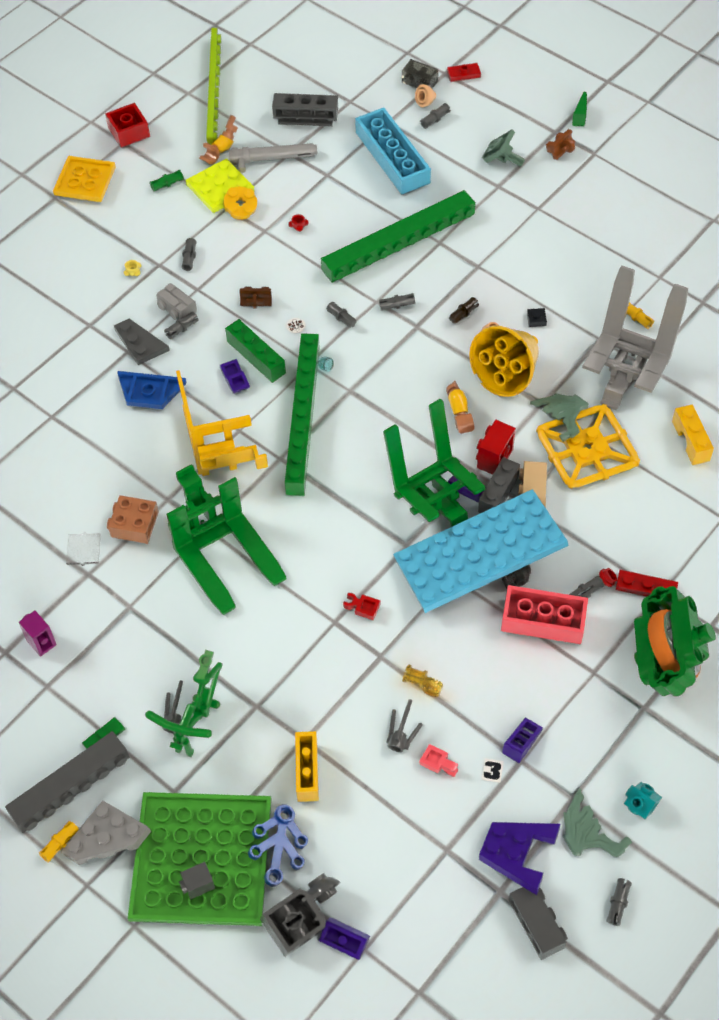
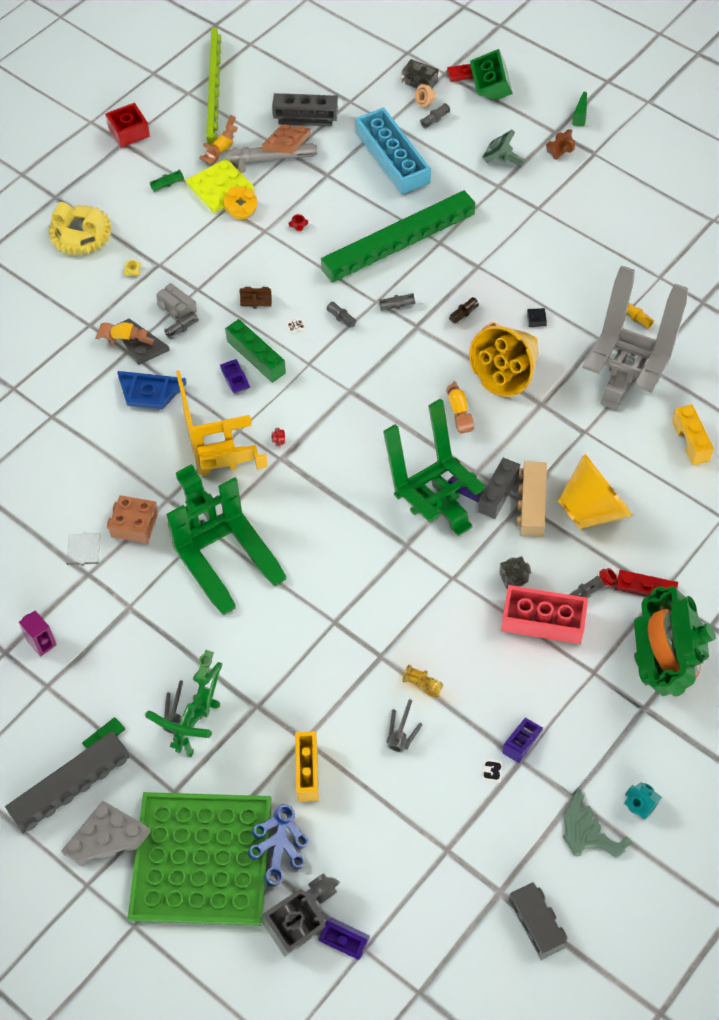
yellow pin [39,821,79,863] -> none
yellow plate [53,156,116,202] -> none
dark grey brick [179,862,215,899] -> none
dark grey pin [182,238,197,271] -> none
green brick [284,333,320,496] -> none
clear light blue hinge [318,356,334,372] -> none
red plate [343,593,381,621] -> none
medium azure plate [393,489,569,613] -> none
coral plate [419,744,458,777] -> none
red brick [476,419,516,475] -> none
dark purple wing [479,822,561,895] -> none
sand green animal [530,393,589,442] -> none
yellow plate [536,404,640,489] -> none
dark grey pin [606,878,632,926] -> none
none -> light yellow piece [48,202,111,256]
none -> nougat piece [95,322,155,345]
none -> nougat plate [262,124,311,154]
none -> red plate [271,428,285,446]
none -> green slope [470,49,513,100]
none -> yellow cone [557,454,633,530]

